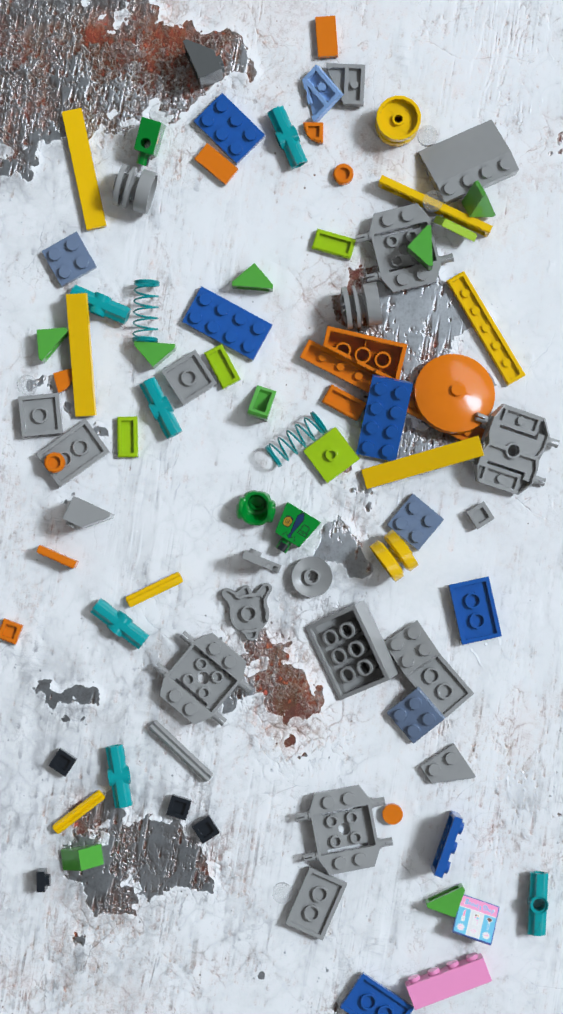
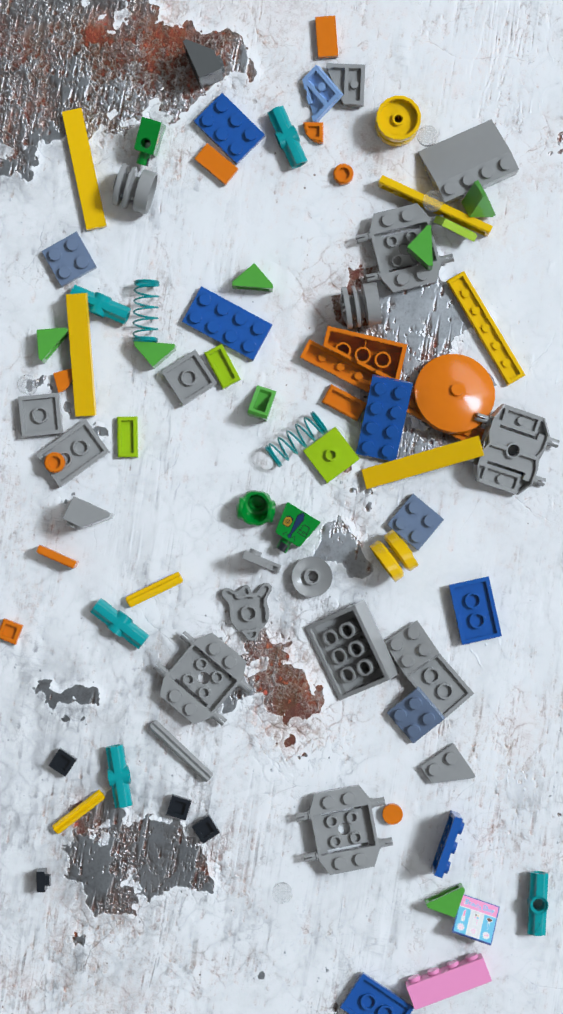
bright green slope [61,843,104,871] -> none
teal piece [139,377,182,439] -> none
light grey plate [285,866,347,941] -> none
lime tile [312,228,356,260] -> none
light grey plate [466,501,495,529] -> none

